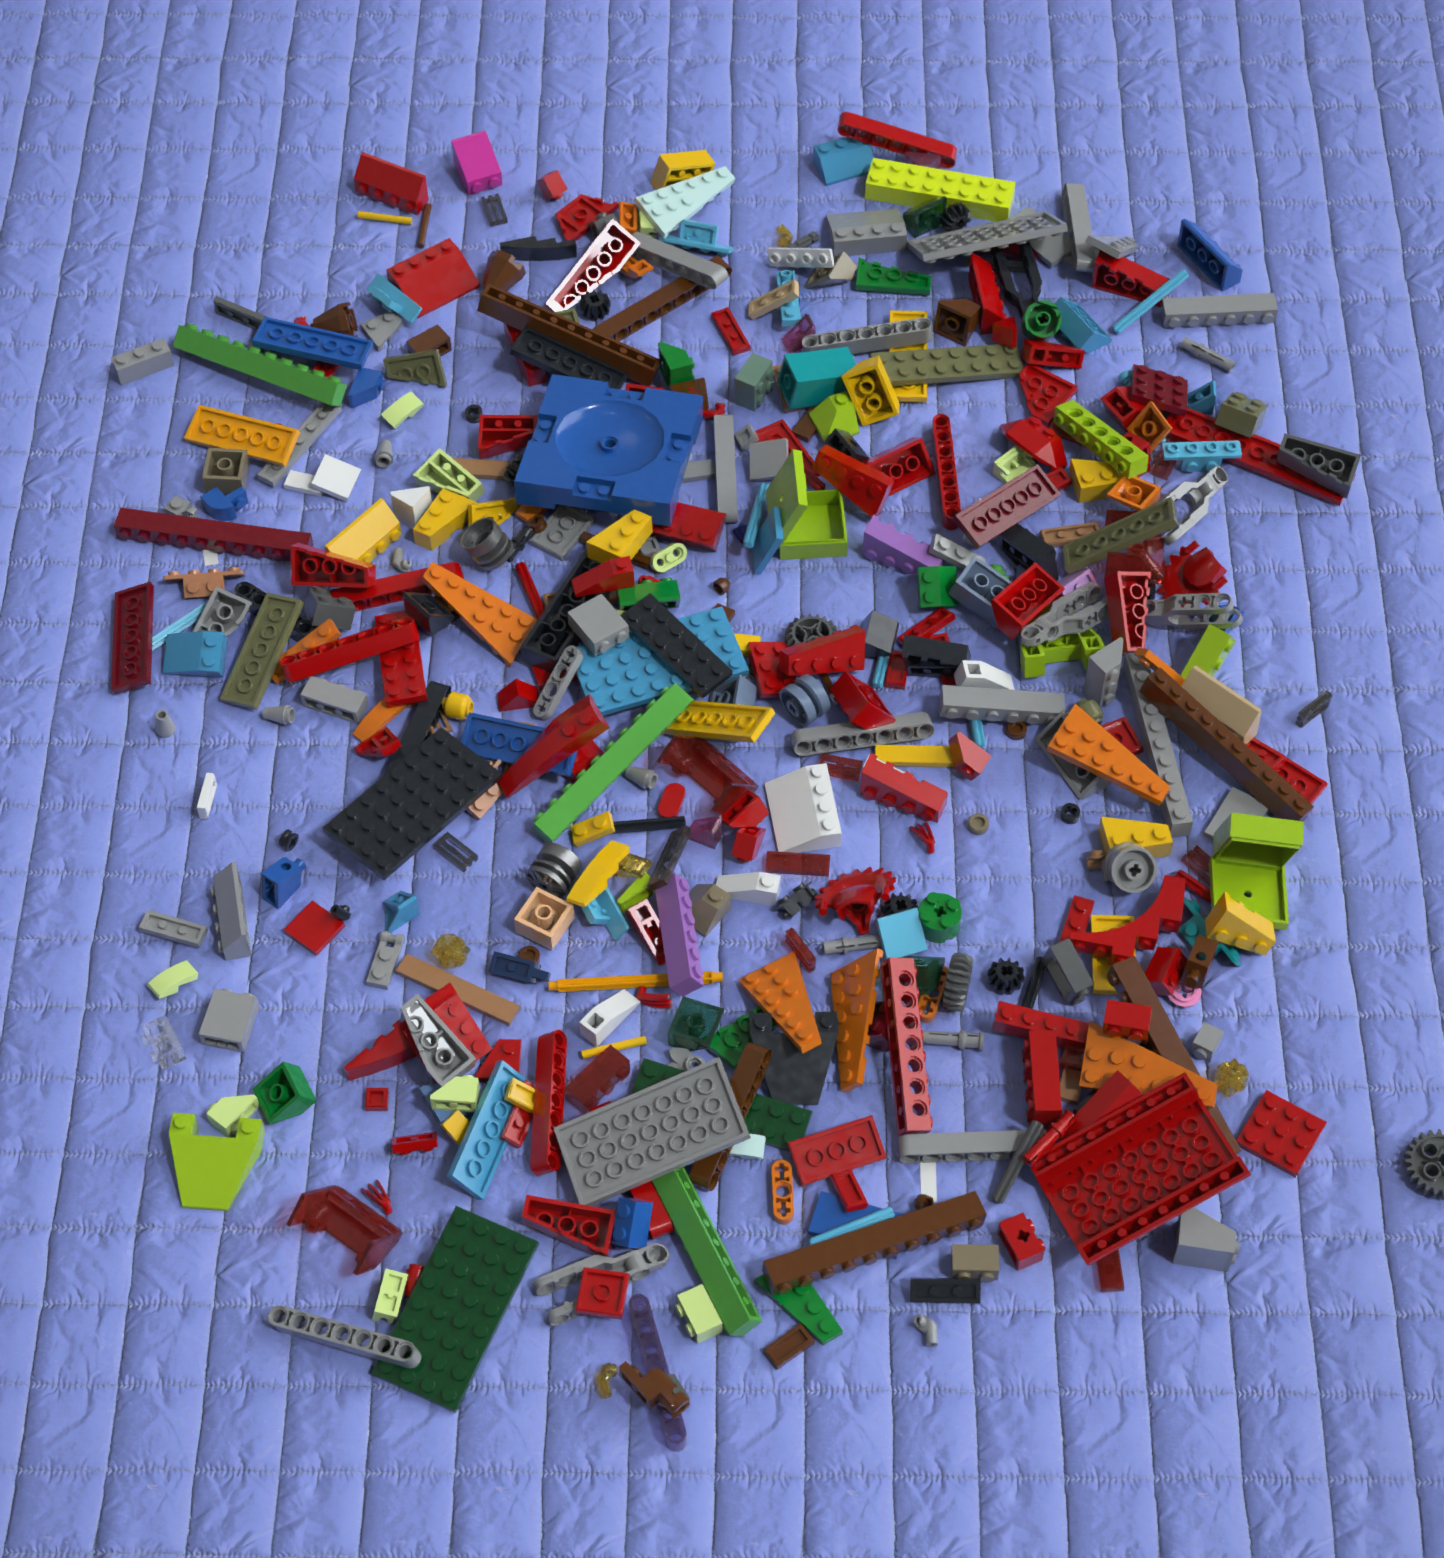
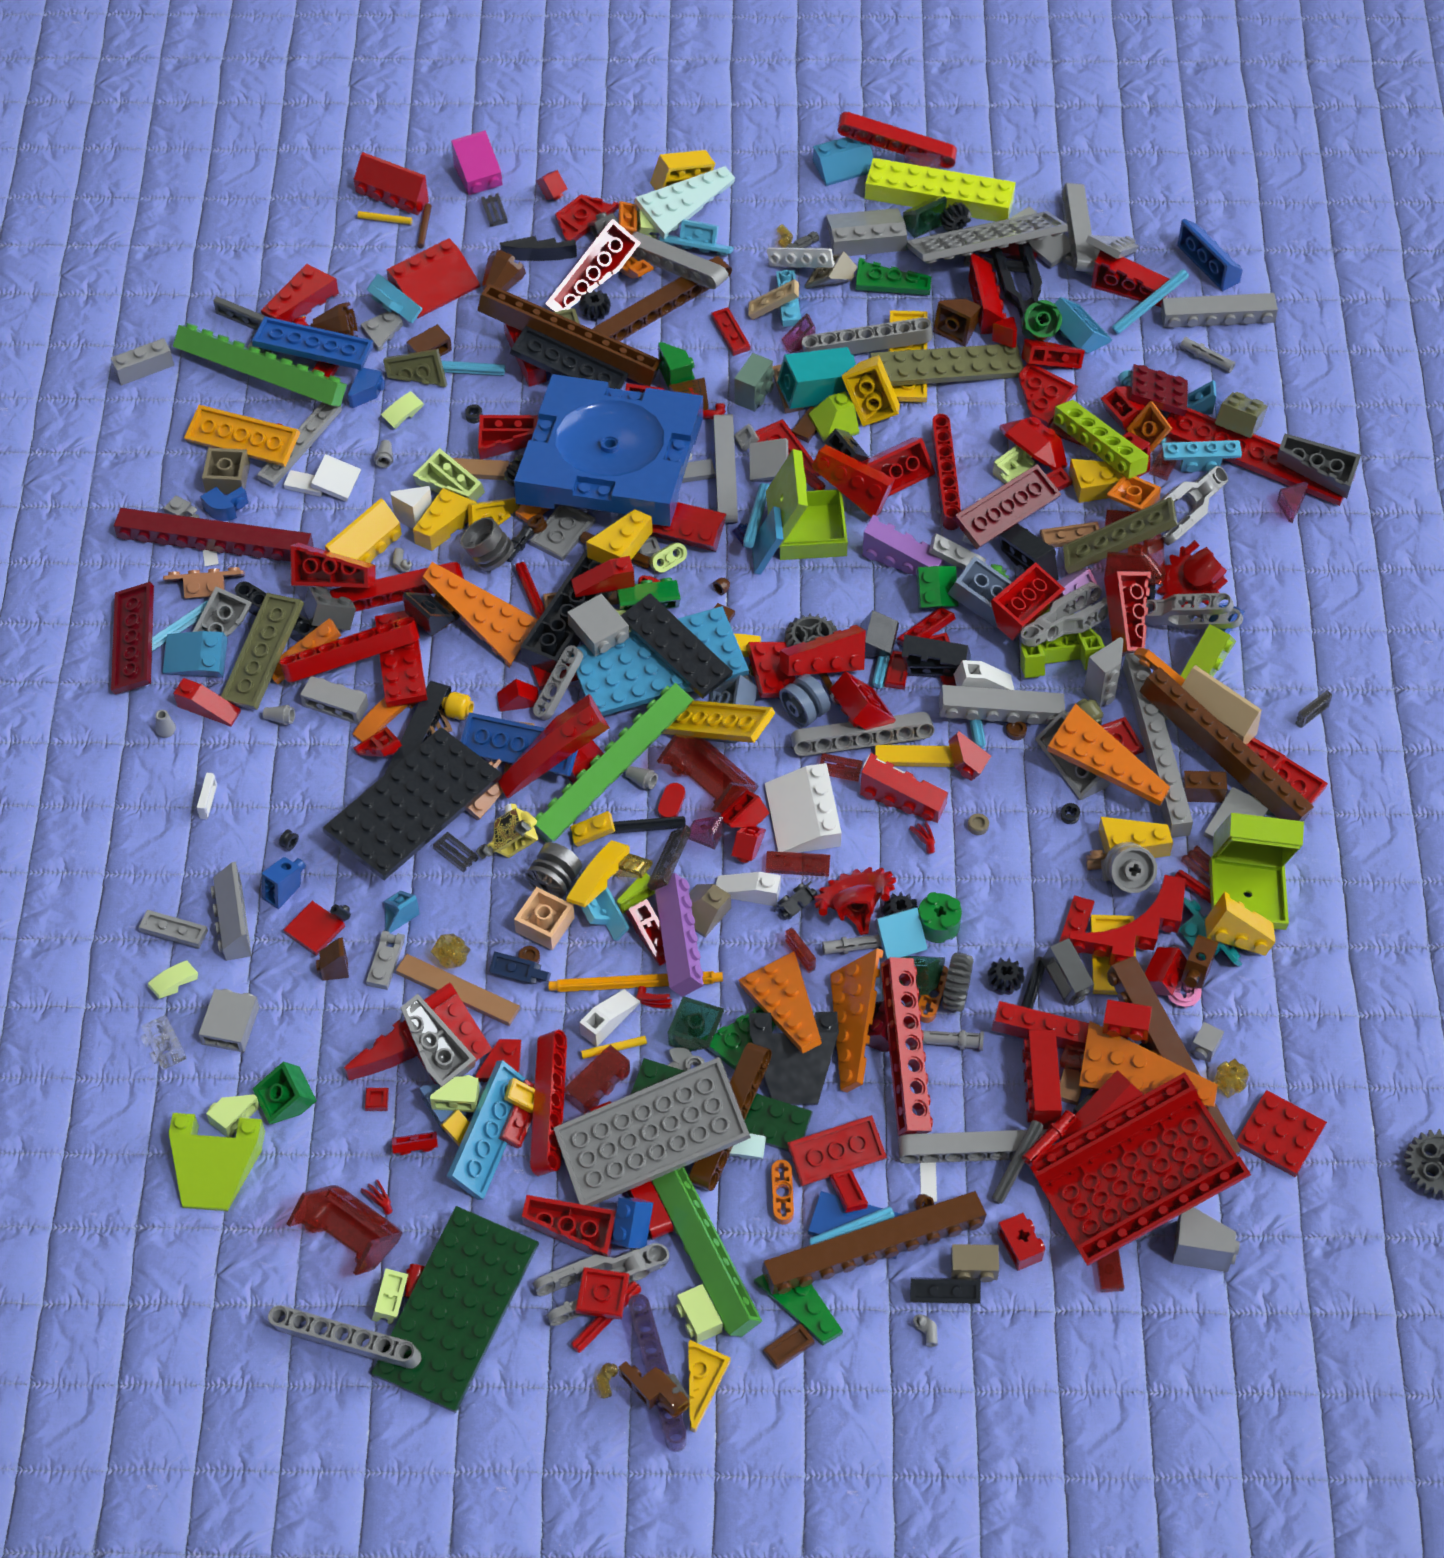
none -> red slope [173,678,241,727]
none -> red wedge [261,264,339,323]
none -> reddish brown slope [316,937,349,981]
none -> medium azure axle [442,361,506,376]
none -> torso [476,804,538,859]
none -> red axle [571,1281,641,1353]
none -> yellow wing [688,1340,731,1433]
none -> reddish brown brick [1182,771,1227,803]
none -> clear pink slope [1277,482,1309,523]

